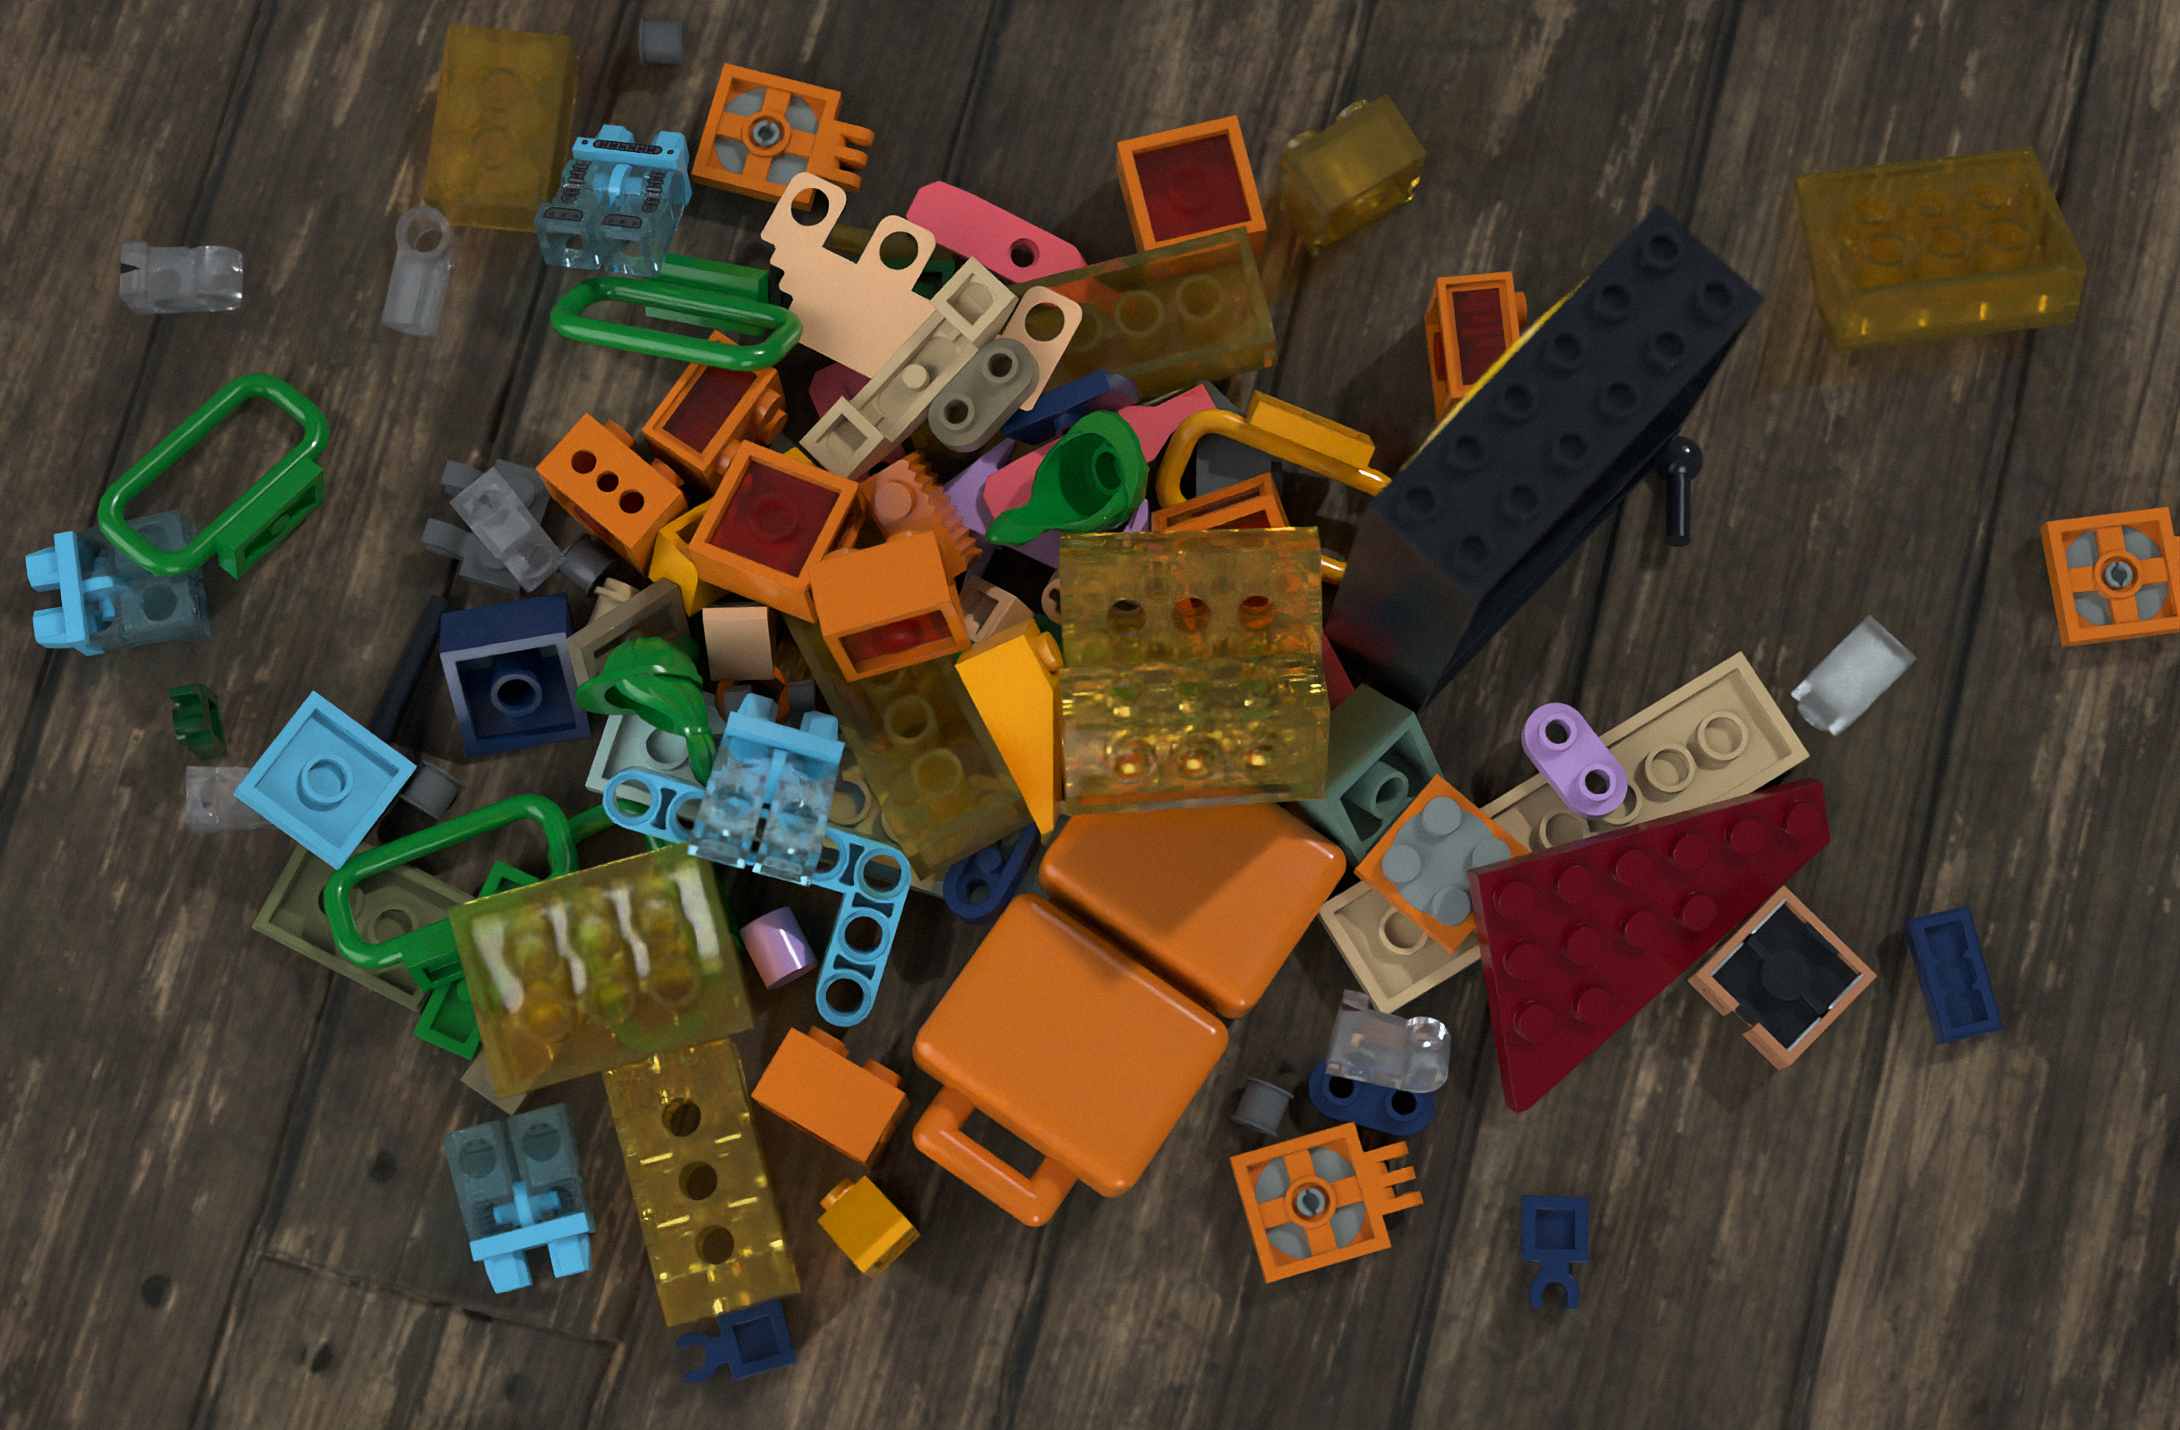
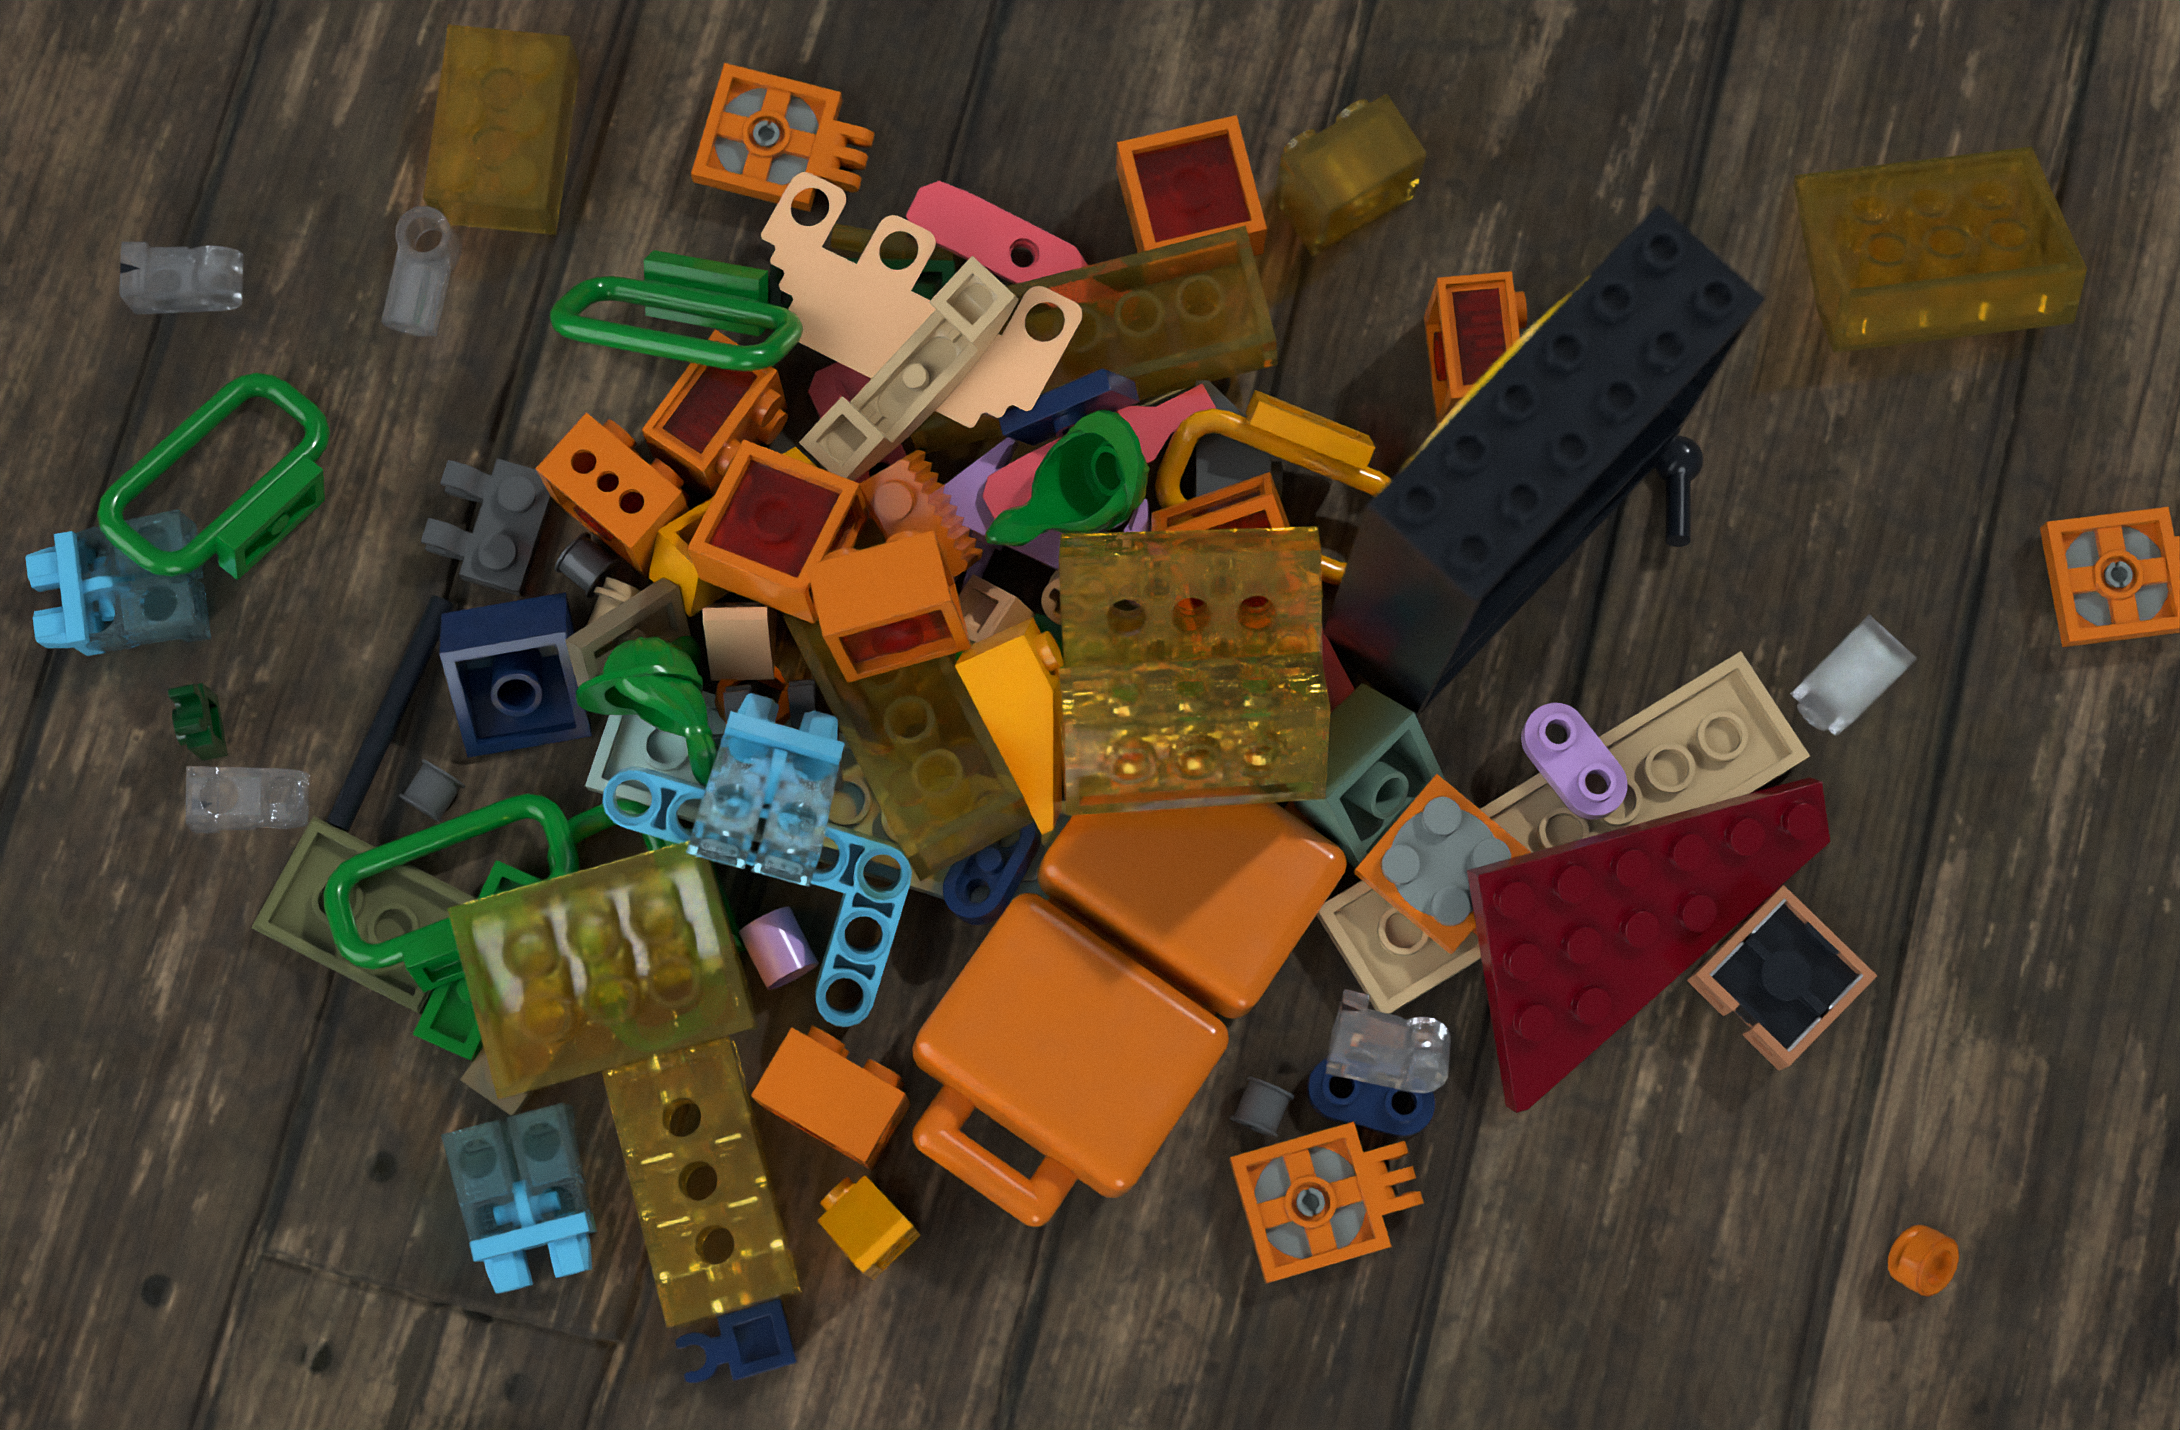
medium azure plate [233,690,417,871] -> none
clear leg [449,466,568,593] -> none
clear light blue hips [533,124,692,278] -> none
dark grey axle [639,18,686,67] -> none
dark tan plate [928,338,1039,452] -> none
dark blue plate [1520,1195,1588,1309] -> none
dark blue plate [1902,905,2004,1045] -> none
none -> orange tile [1888,1224,1959,1297]

